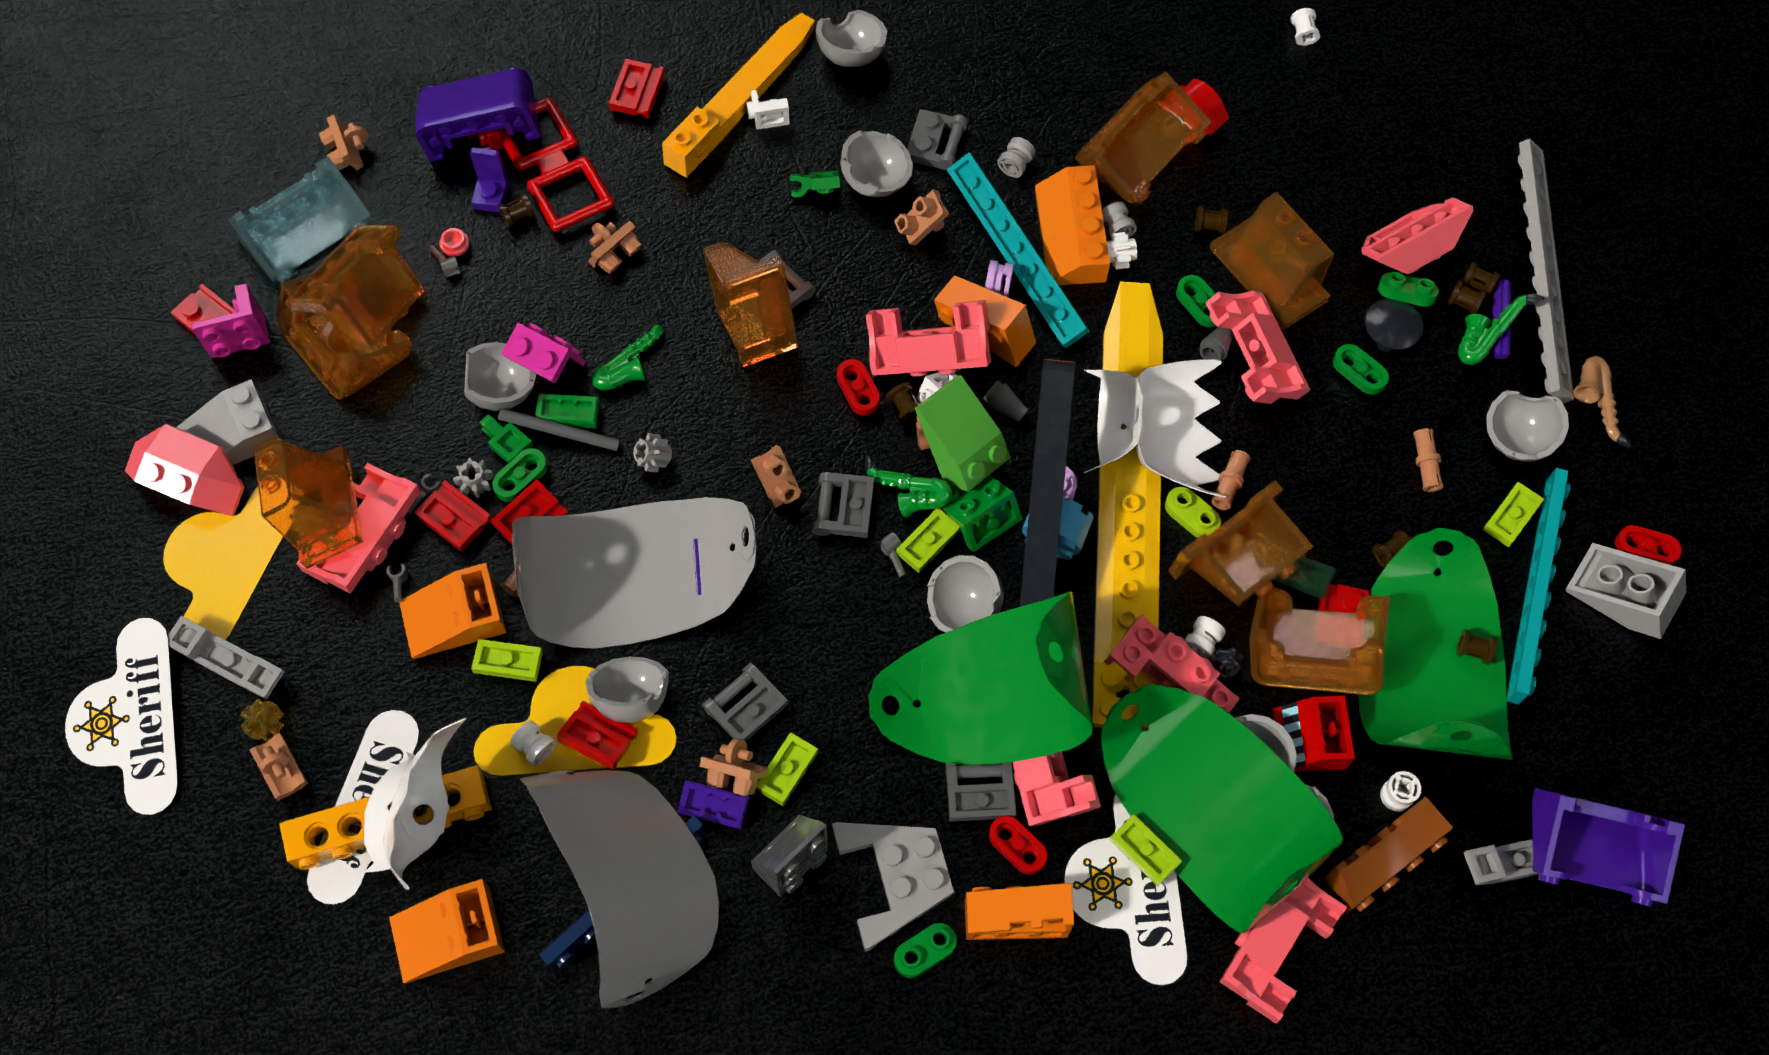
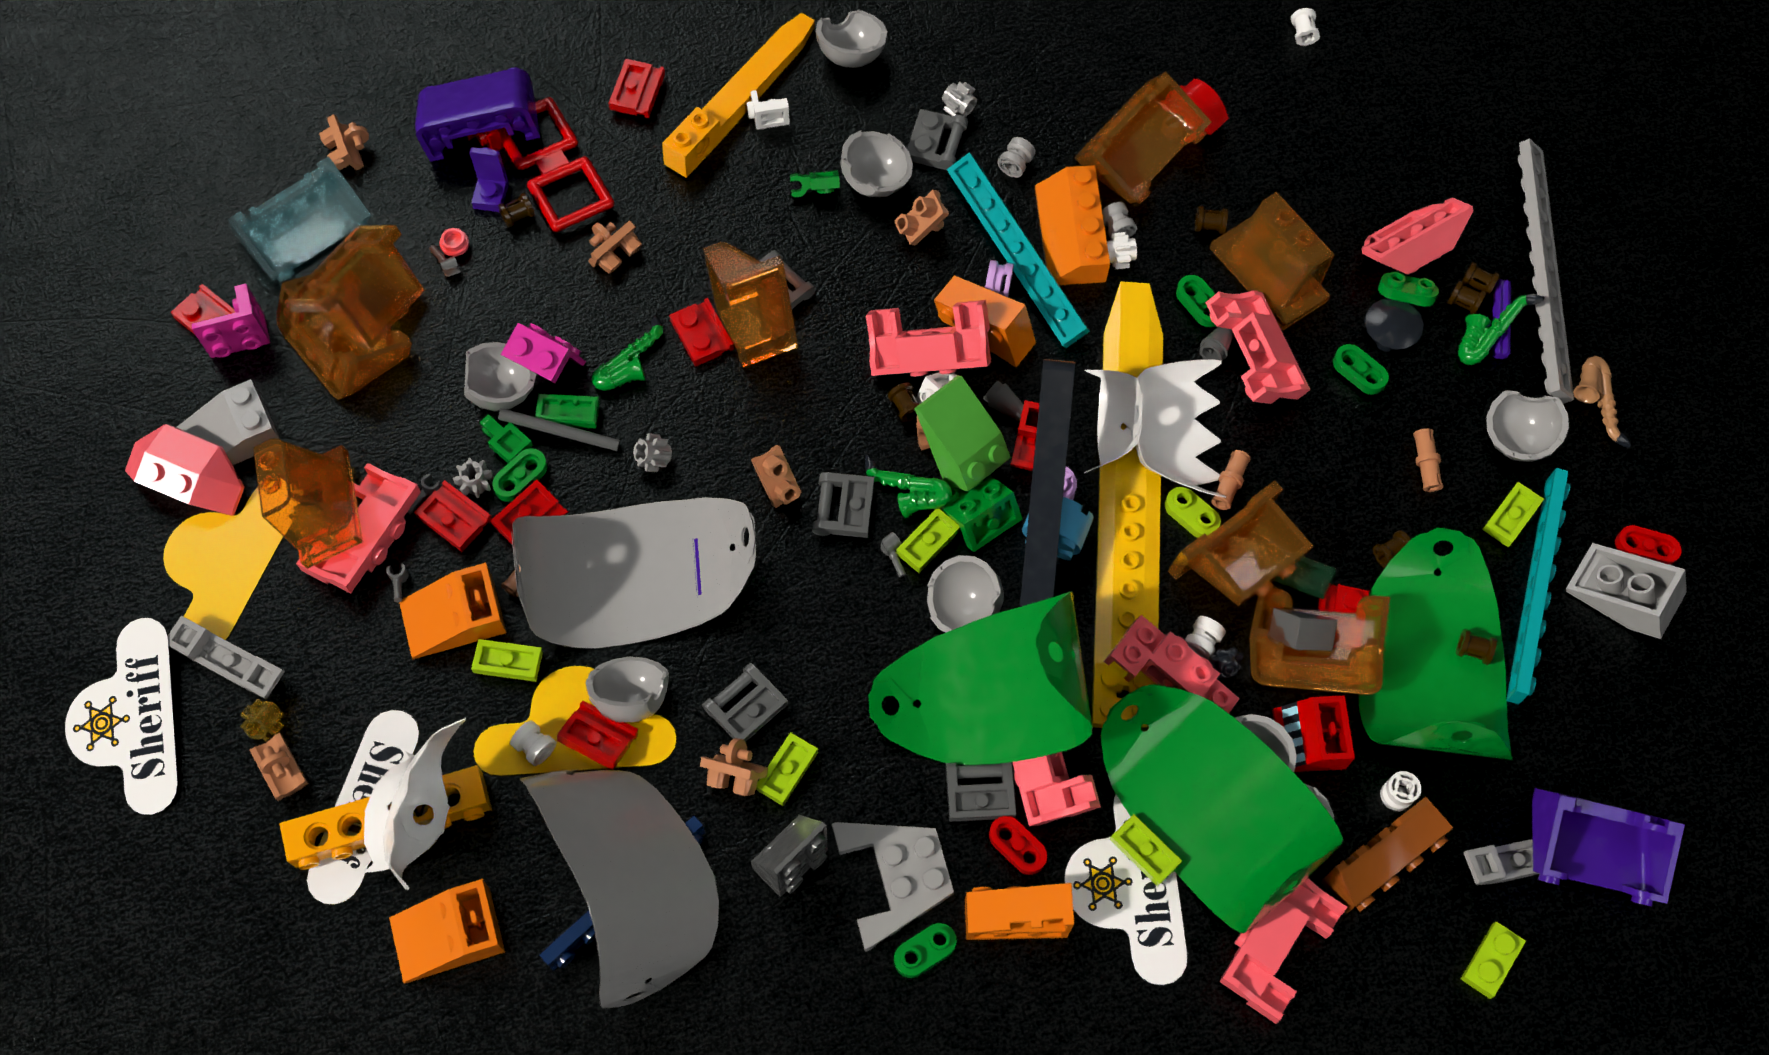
dark purple plate [677,780,750,829] -> none
red plate [837,359,880,416] -> none
none -> red plate [669,298,734,367]
none -> light grey gear [942,82,977,116]
none -> red brick [1011,400,1039,471]
none -> dark grey slope [1268,607,1338,651]
none -> lime plate [1461,921,1526,999]

